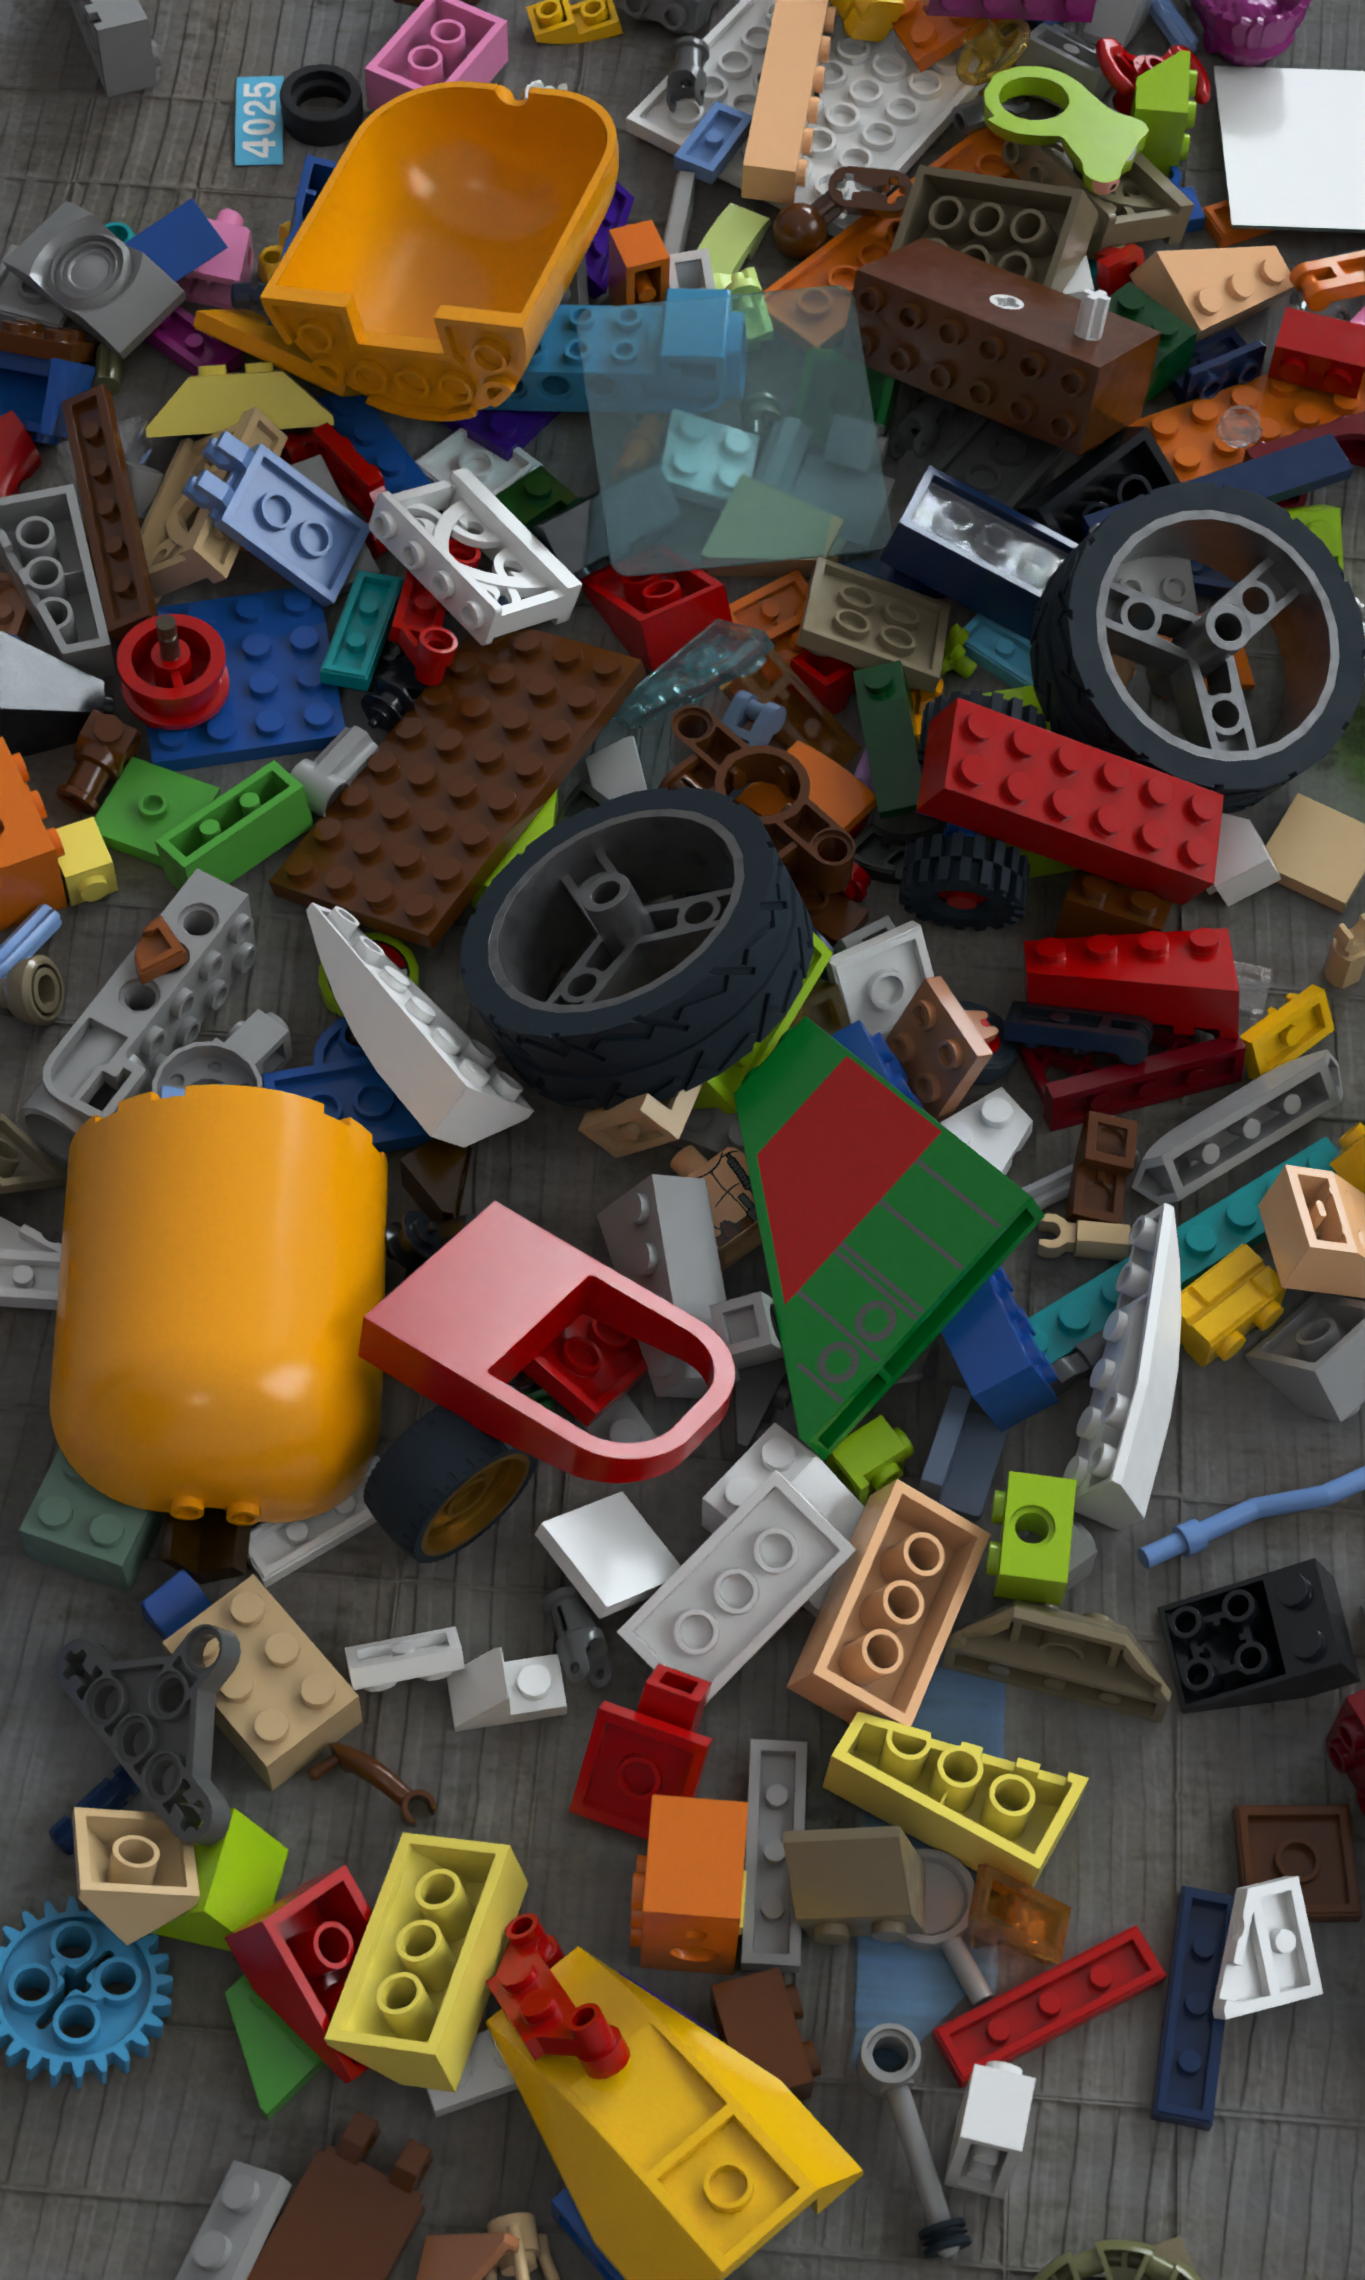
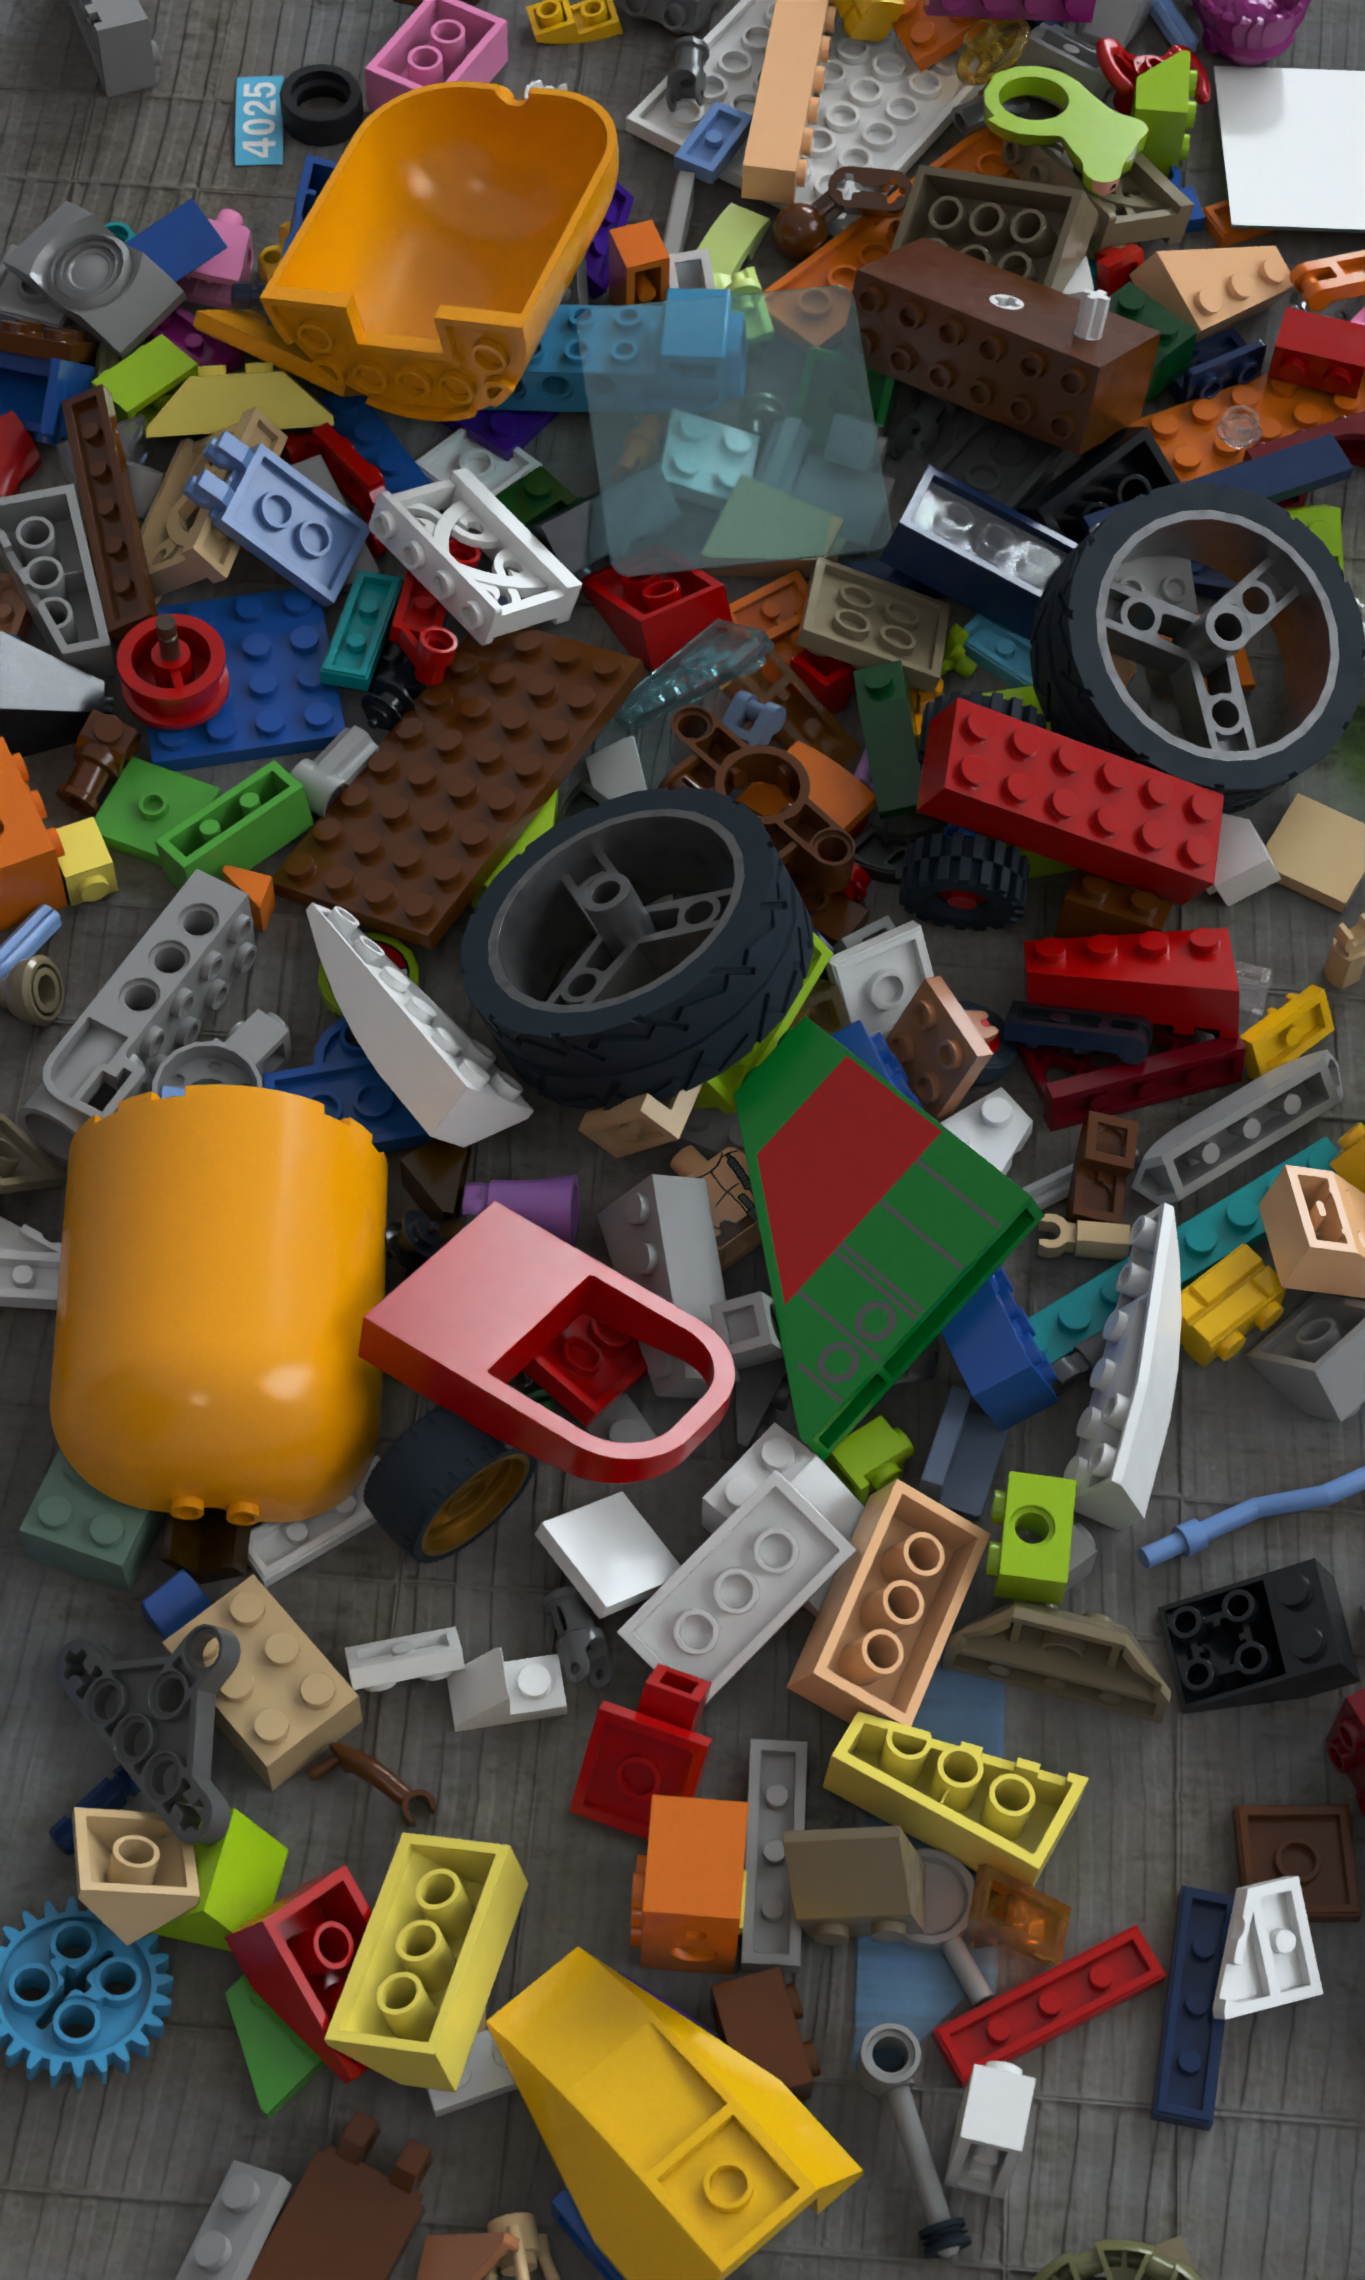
dark orange tile [134,915,188,985] -> none
red plate [485,1913,631,2079] -> none
none -> lime brick [91,334,199,444]
none -> orange slope [222,865,276,932]
none -> medium lavender plant [462,1174,580,1247]

